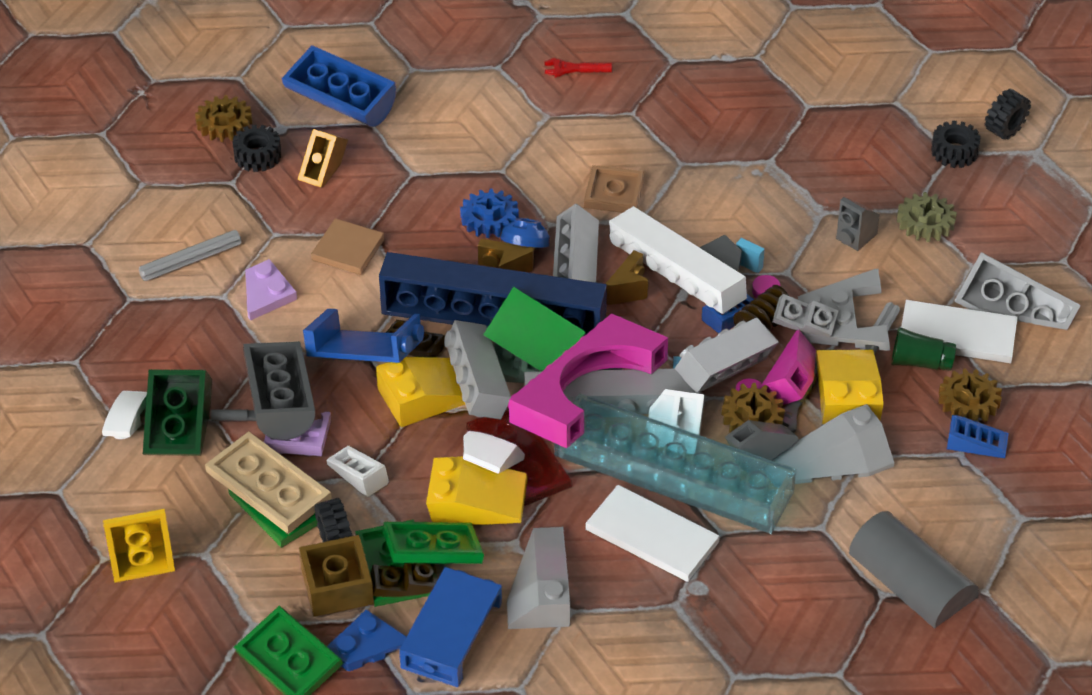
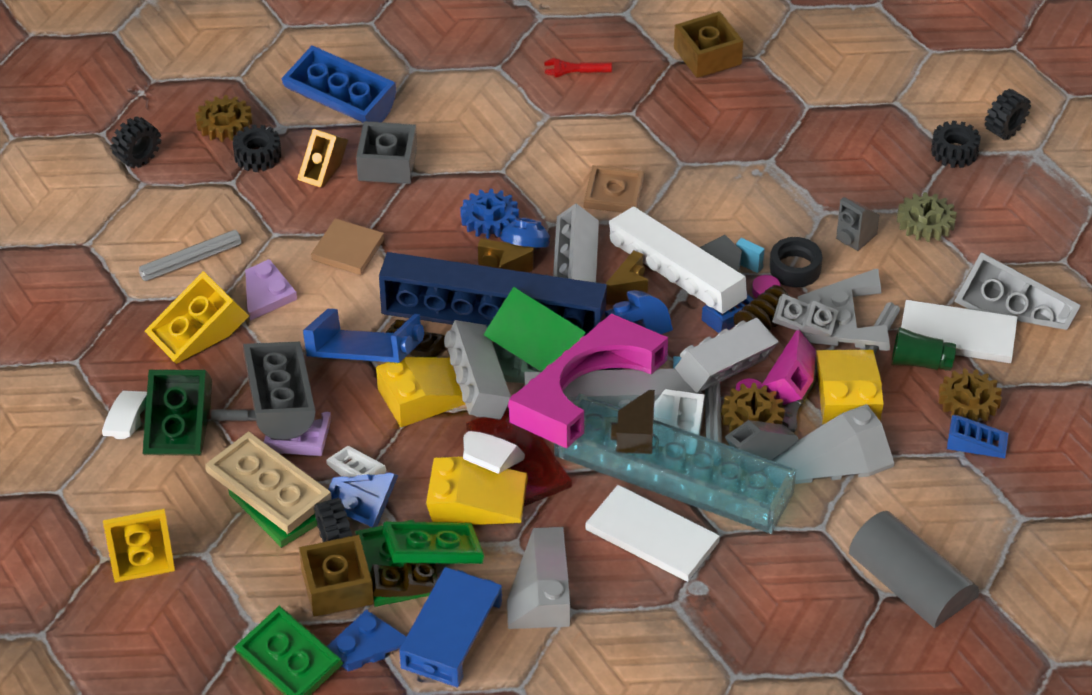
none -> black tyre [111,116,161,168]
none -> yellow slope [145,271,249,364]
none -> wing [328,472,399,528]
none -> dark grey brick [356,121,417,184]
none -> blue brick [604,290,673,334]
none -> dark brown slope [611,390,655,454]
none -> pearl gold brick [674,11,743,78]
none -> light grey axle [705,382,722,464]
none -> black tyre [769,237,823,288]

